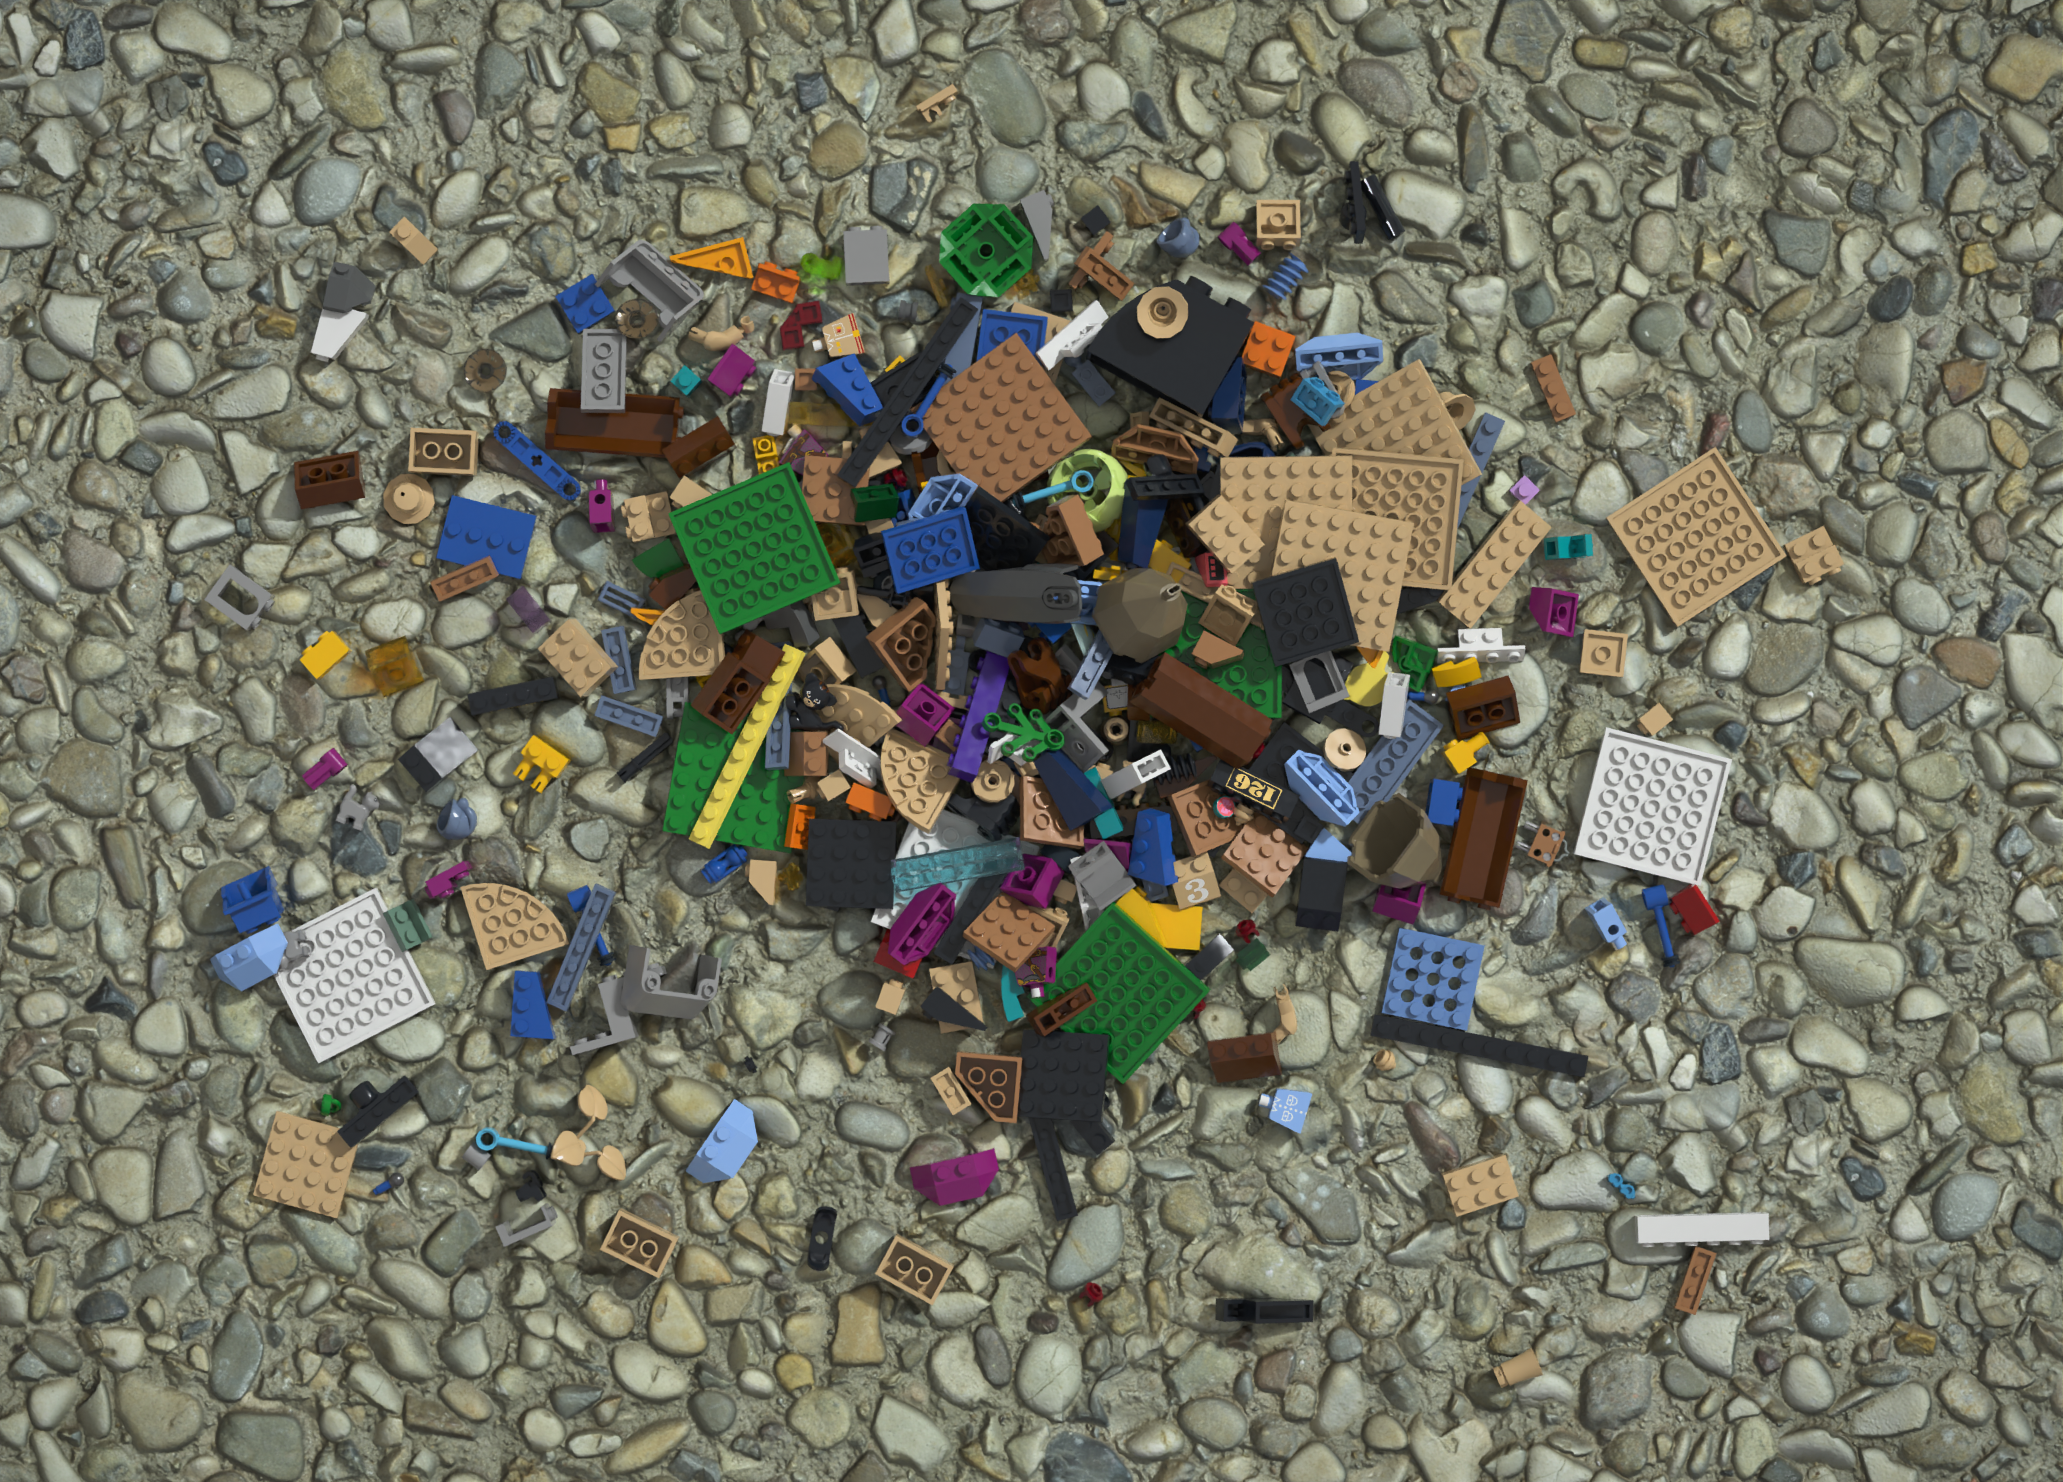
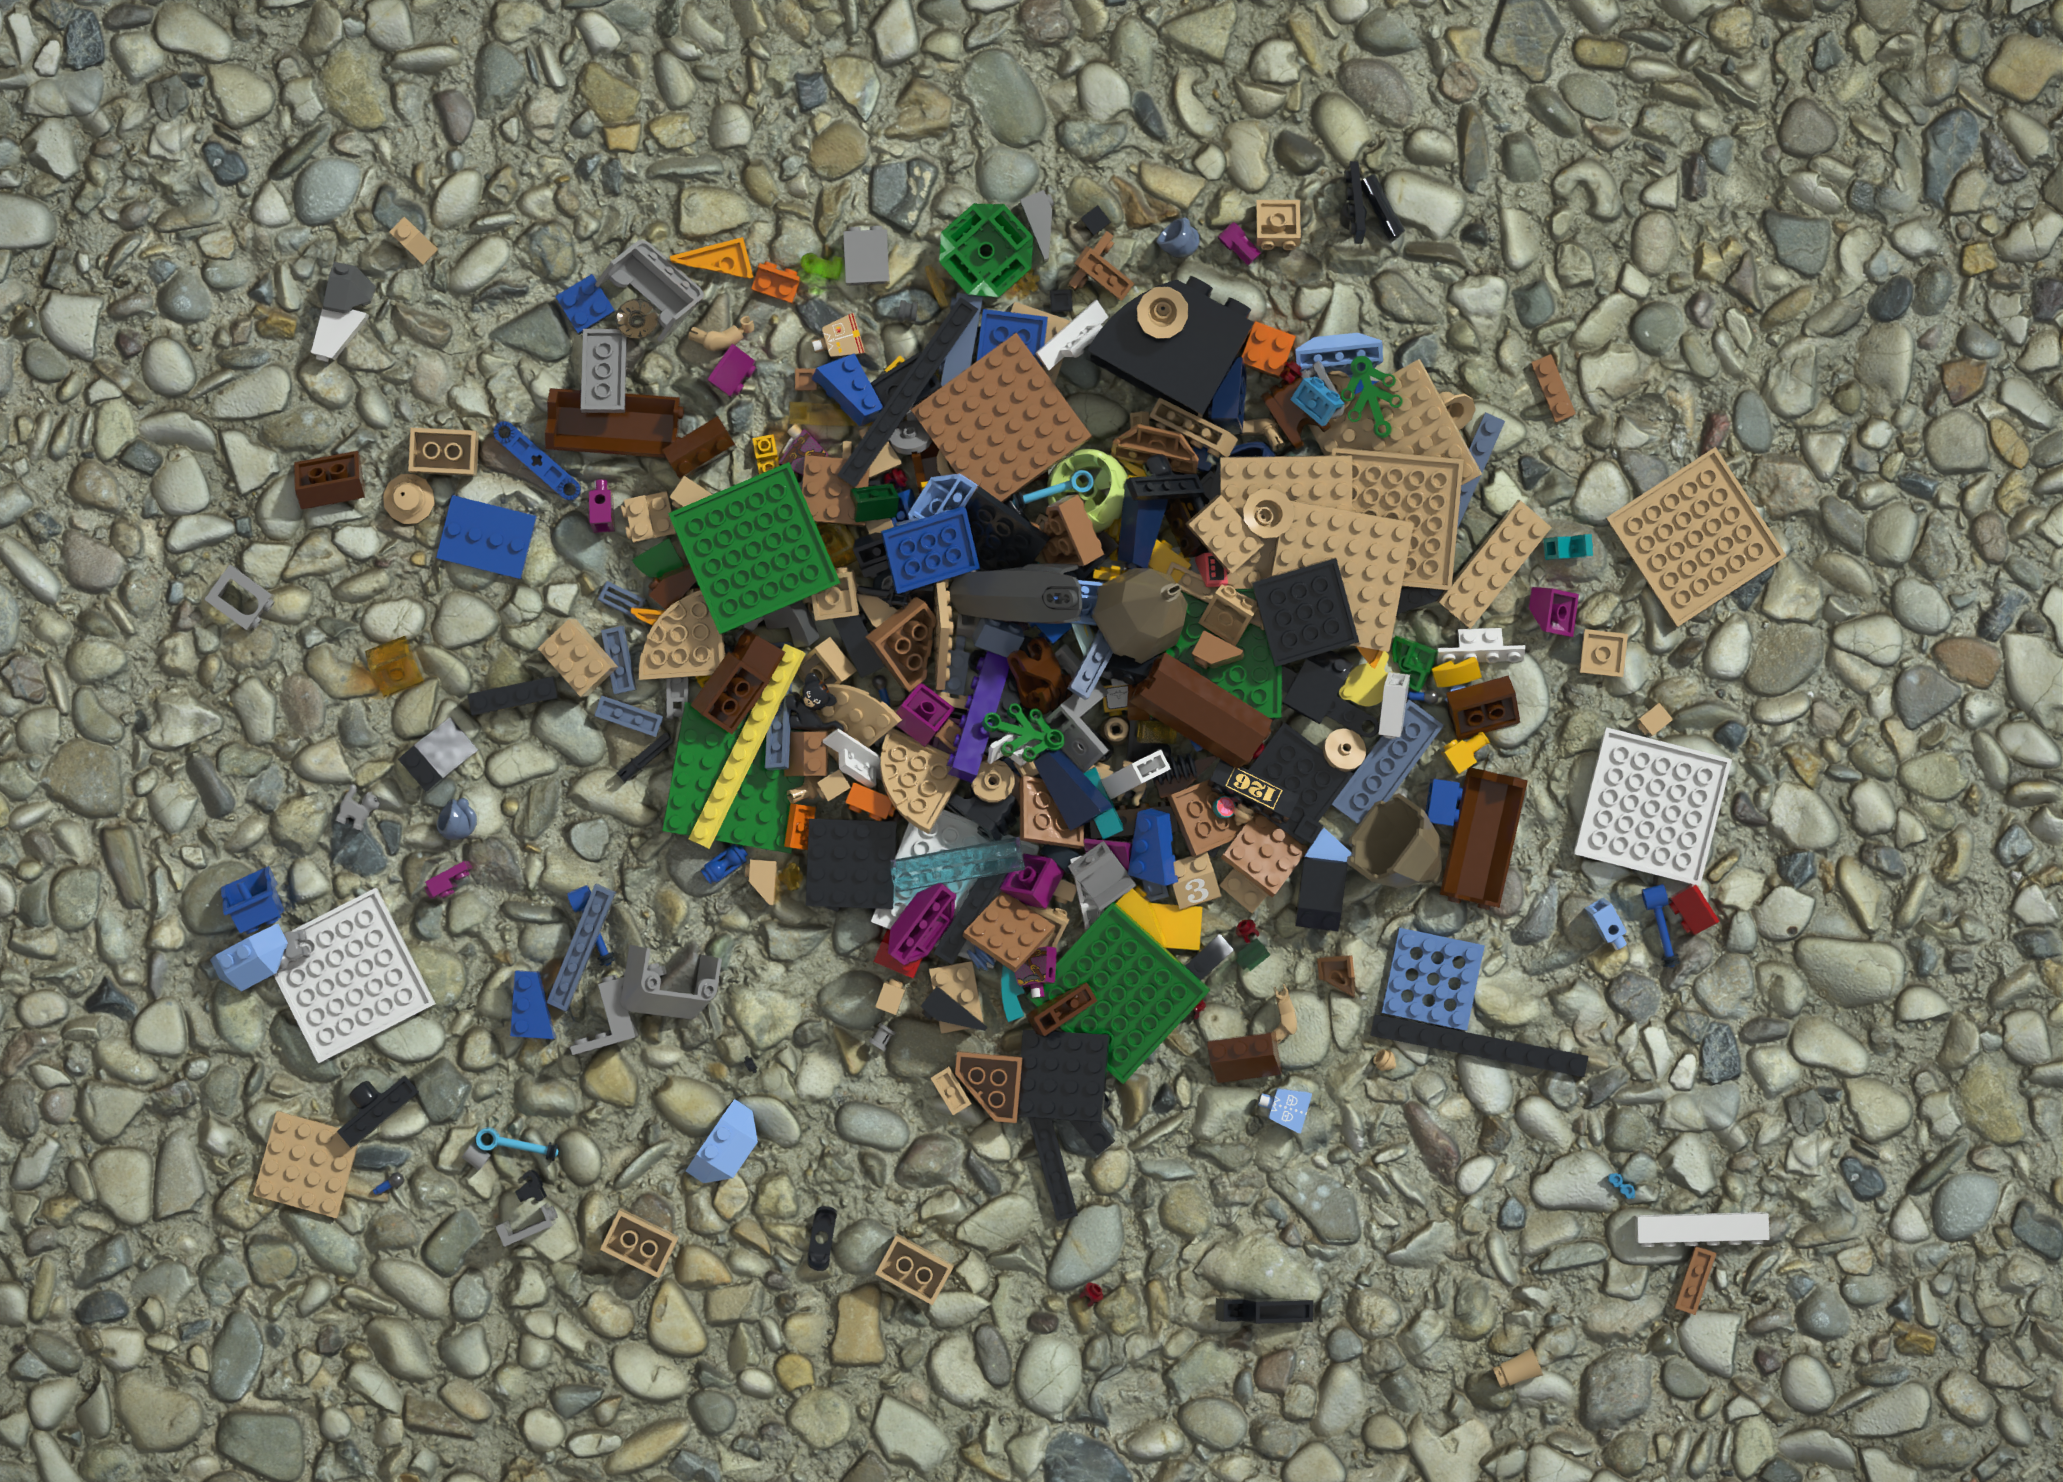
yellow brick [299,631,352,680] -> none
magenta piece [302,748,348,790] -> none
green tile [320,1094,341,1116] -> none
sand green bracket [383,899,432,952] -> none
medium nougat plate [430,555,499,602] -> none
tan plate [460,883,570,970] -> none
clear smoke dish [464,349,507,392] -> none
clear purple brick [506,586,552,634] -> none
yellow brick [513,735,571,794] -> none
tan plant [551,1085,626,1181] -> none
teal brick [670,365,702,398] -> none
white slope [762,369,795,436] -> none
dark red tile [780,301,823,351] -> none
blue piece [902,362,957,438] -> none
magenta wedge [909,1148,999,1206] -> none
tan plate [916,84,958,123] -> none
sand blue plate [1064,355,1115,407] -> none
medium blue piece [1262,252,1309,300] -> none
light blue wedge [1284,750,1359,827] -> none
light grey panel [1289,651,1350,713] -> none
magenta slope [1372,883,1426,925] -> none
tan brick [1441,1153,1519,1217] -> none
lavender plate [1509,475,1540,505] -> none
medium nougat piece [1515,821,1569,867] -> none
tan plate [1784,526,1844,585] -> none
none -> tan hat [1243,489,1294,539]
none -> dark red plate [1279,361,1303,384]
none -> medium nougat slope [1317,955,1355,998]
none -> green plant [1341,356,1403,438]

